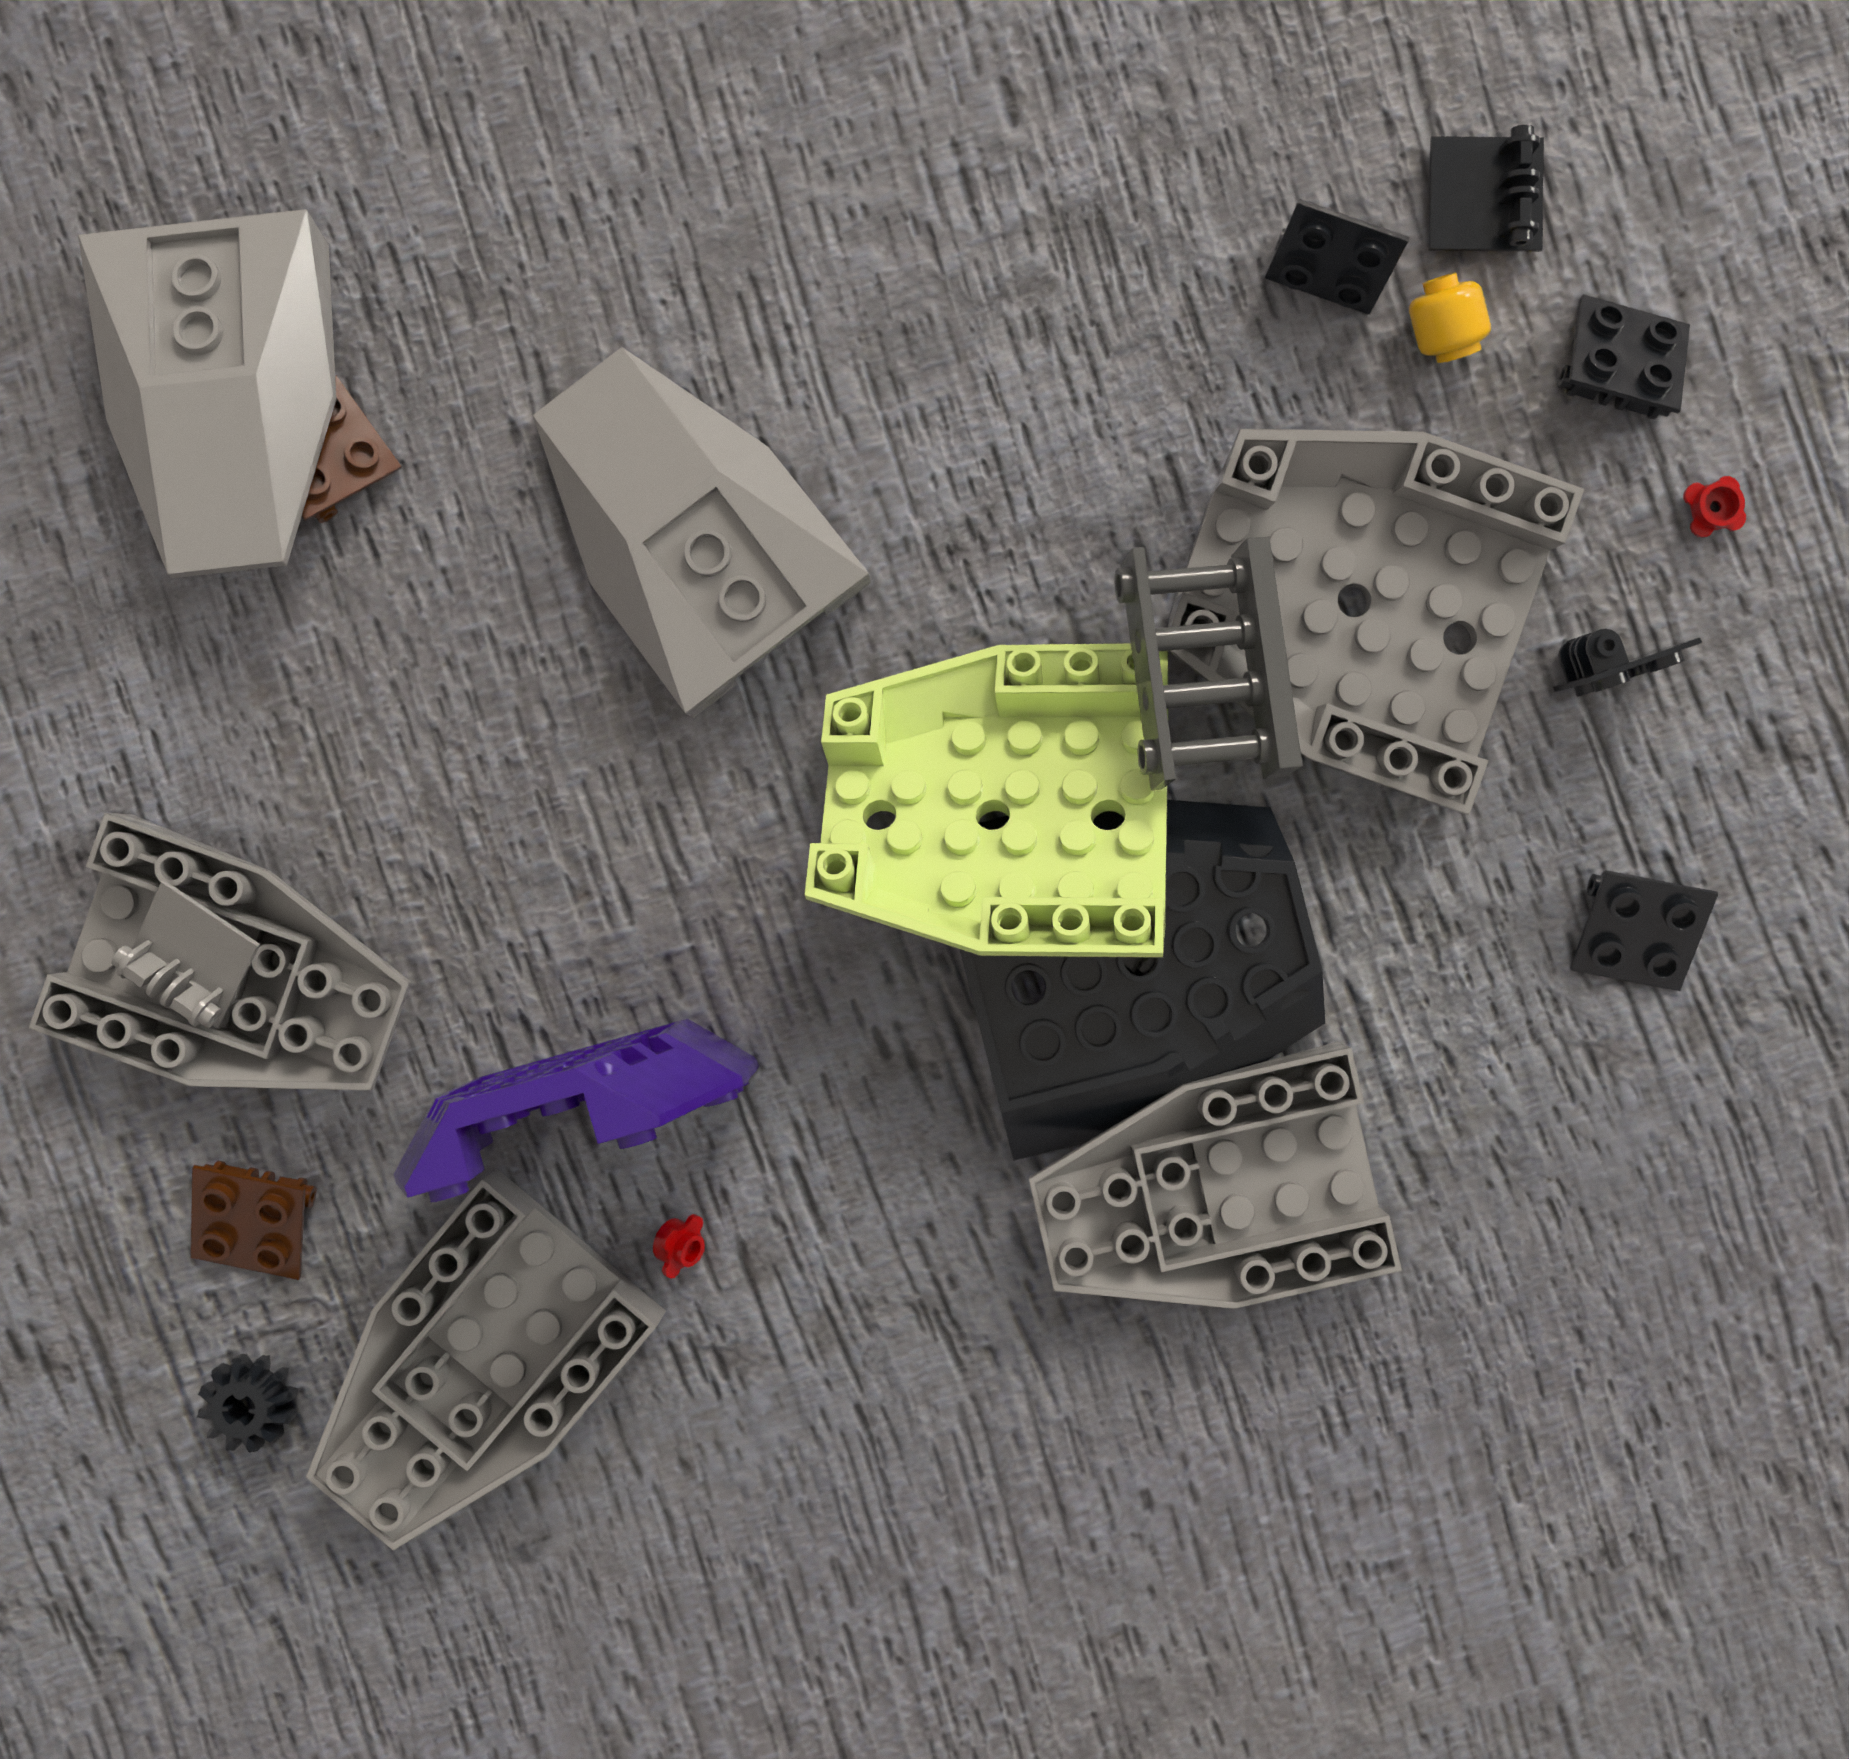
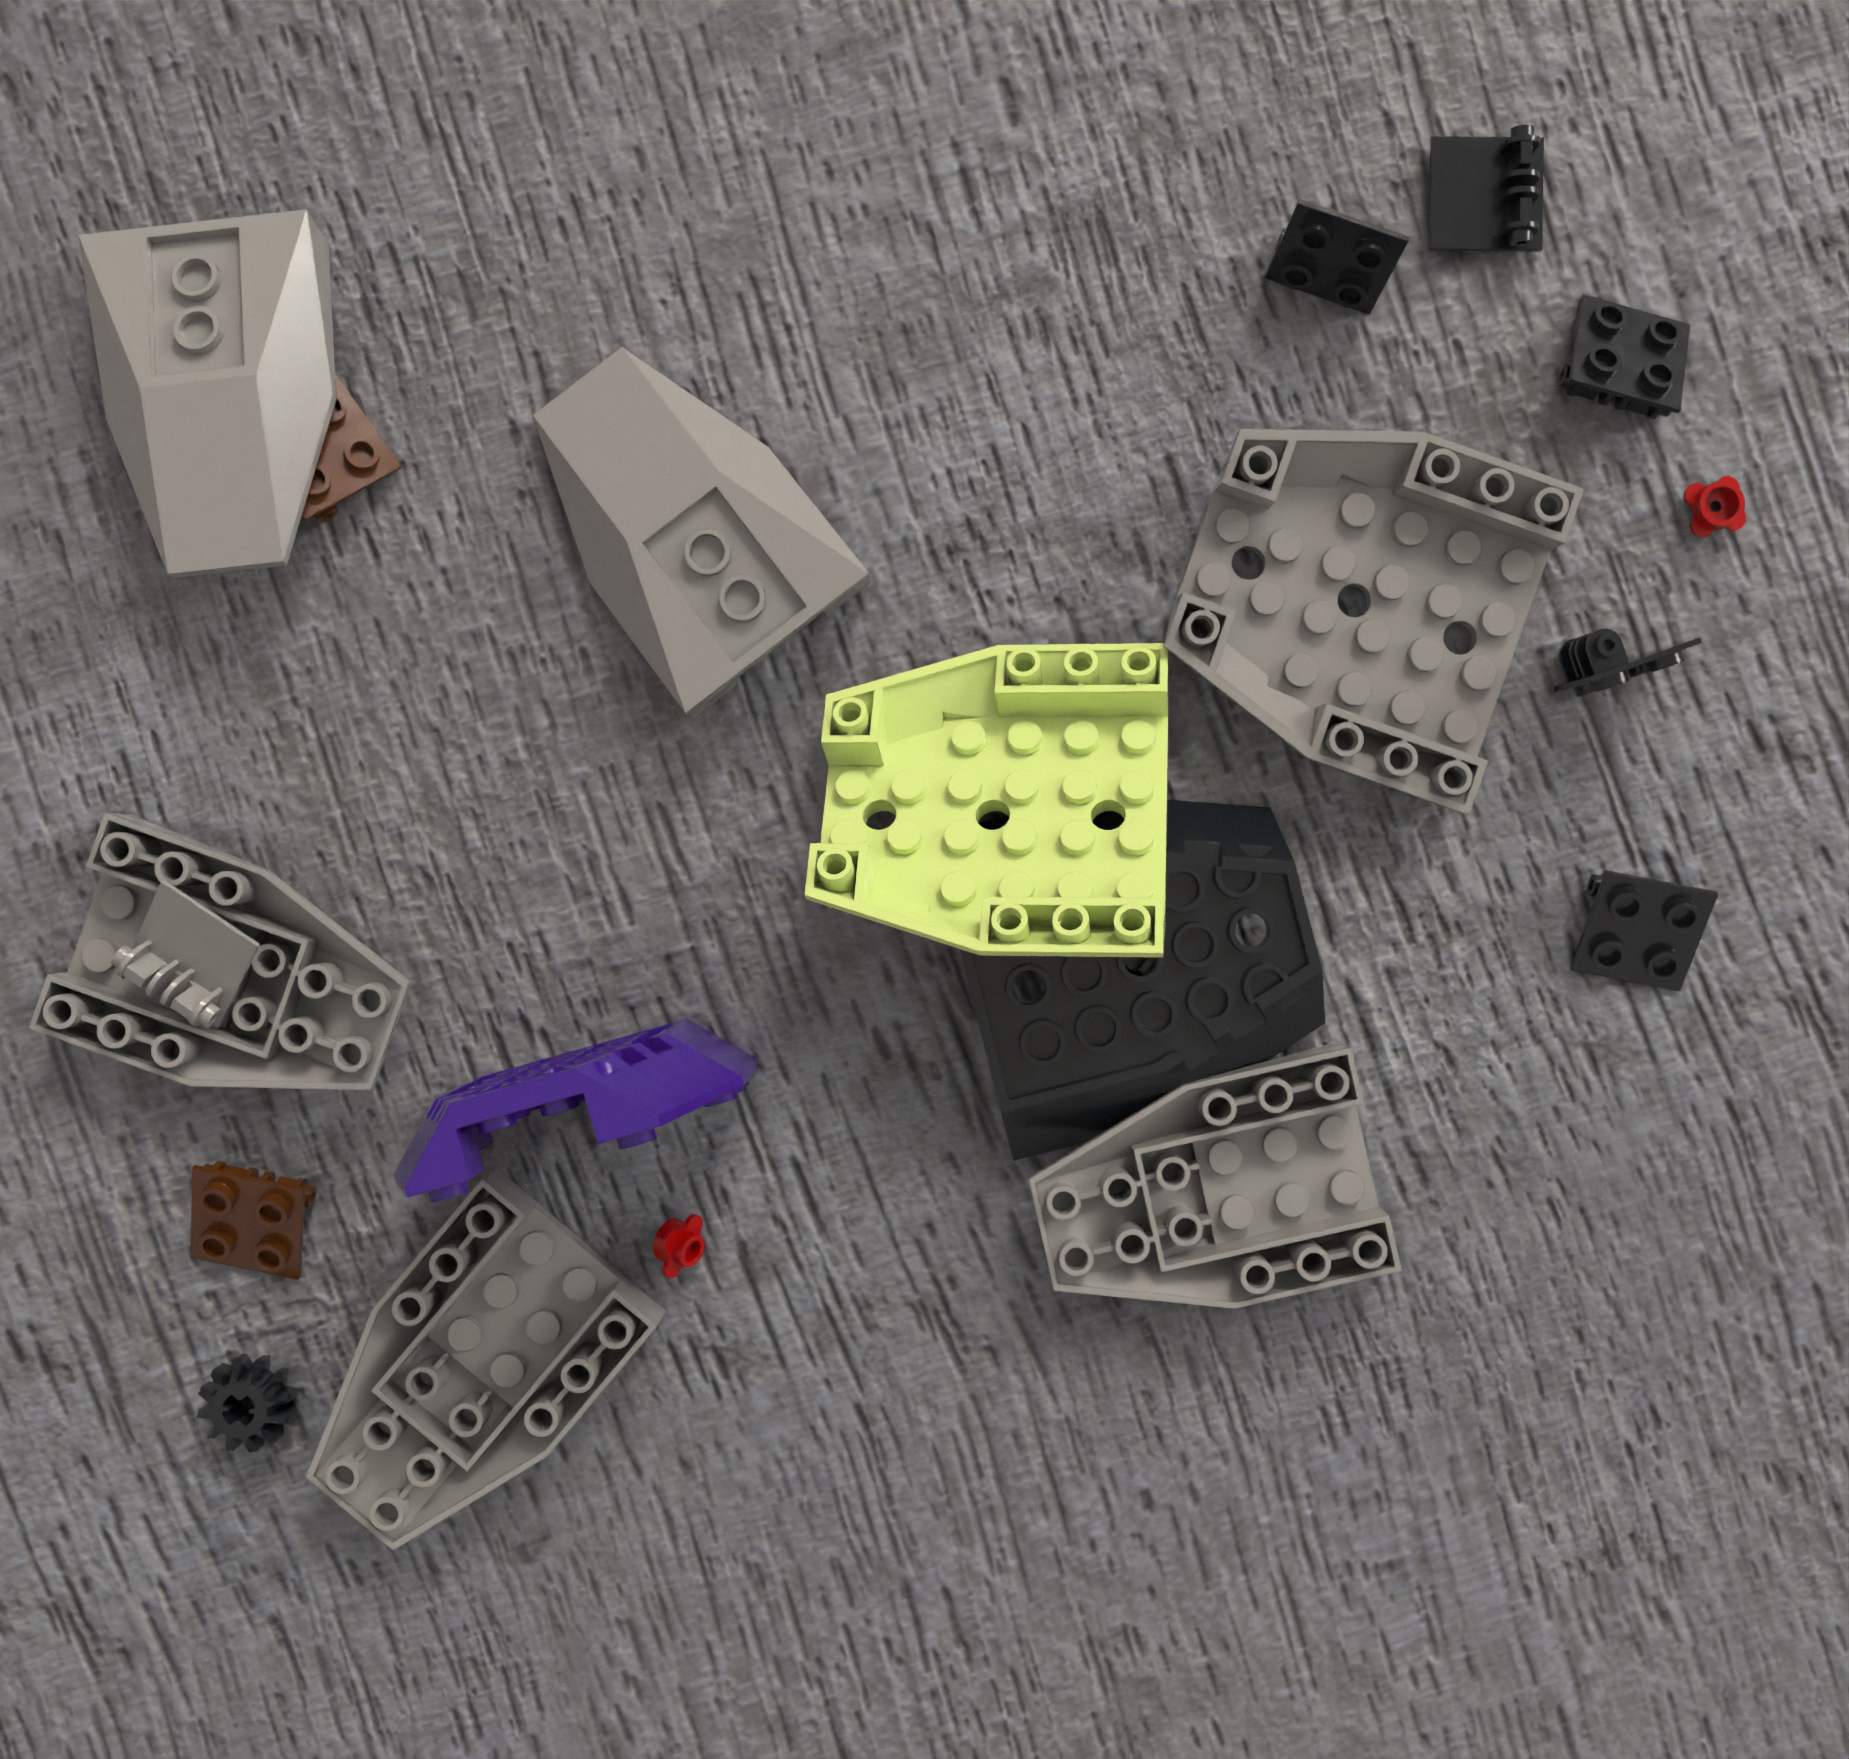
dark grey fence [1114,536,1303,790] -> none
yellow head [1409,272,1491,363] -> none

